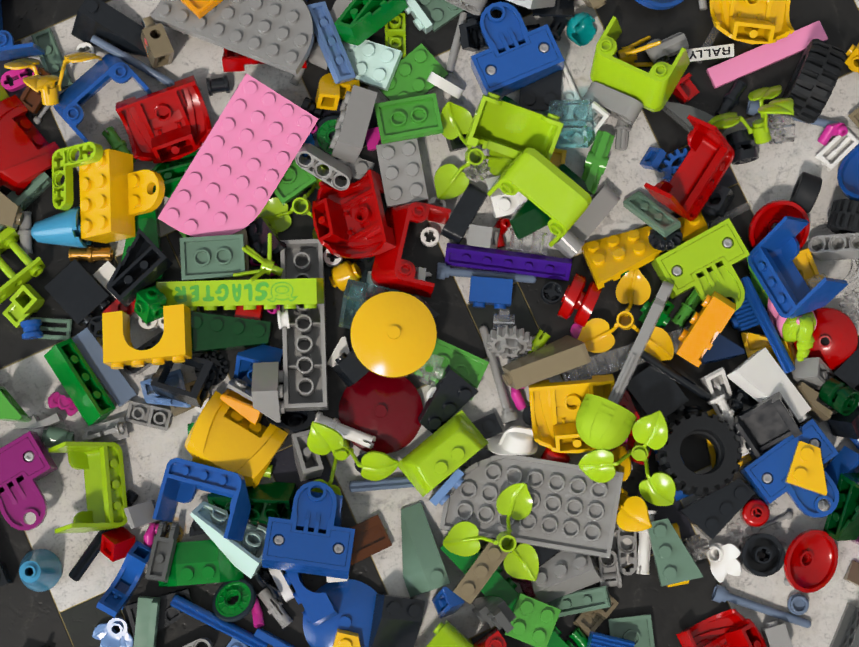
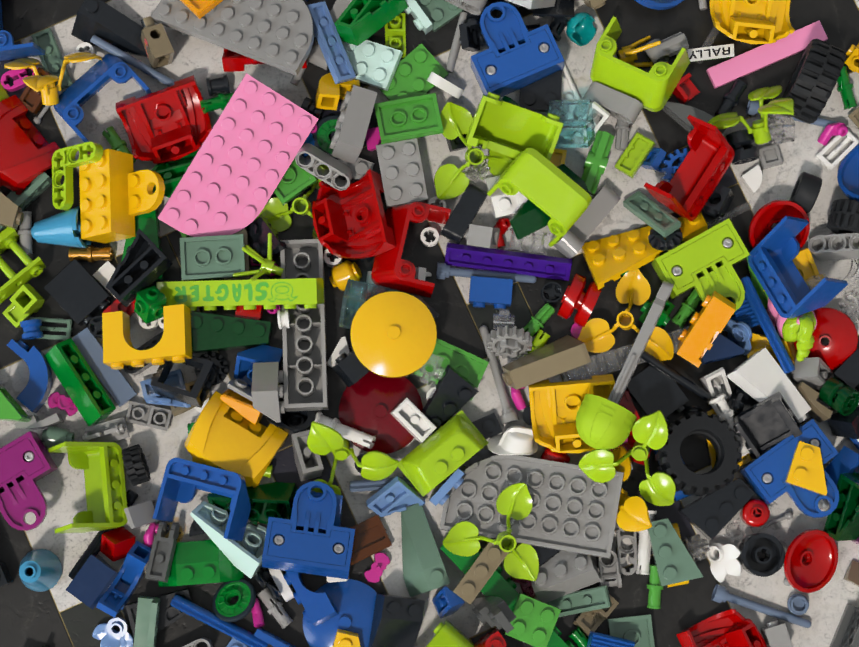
none -> blue arch [7,339,52,413]
none -> dark blue slope [66,554,118,609]
none -> black tyre [122,444,151,486]
none -> green pin [200,92,234,114]
none -> dark pink piece [364,552,390,583]
none -> medium blue wing [366,476,425,517]
none -> white slope [390,398,437,443]
none -> bright green axle [524,303,555,337]
none -> lime plate [614,132,655,179]
none -> bright green pin [647,565,664,609]
none -> medium blue plate [723,319,752,355]
none -> white tile [740,164,762,194]
none -> light grey tile [757,143,783,170]
none -> green pin [837,66,857,110]

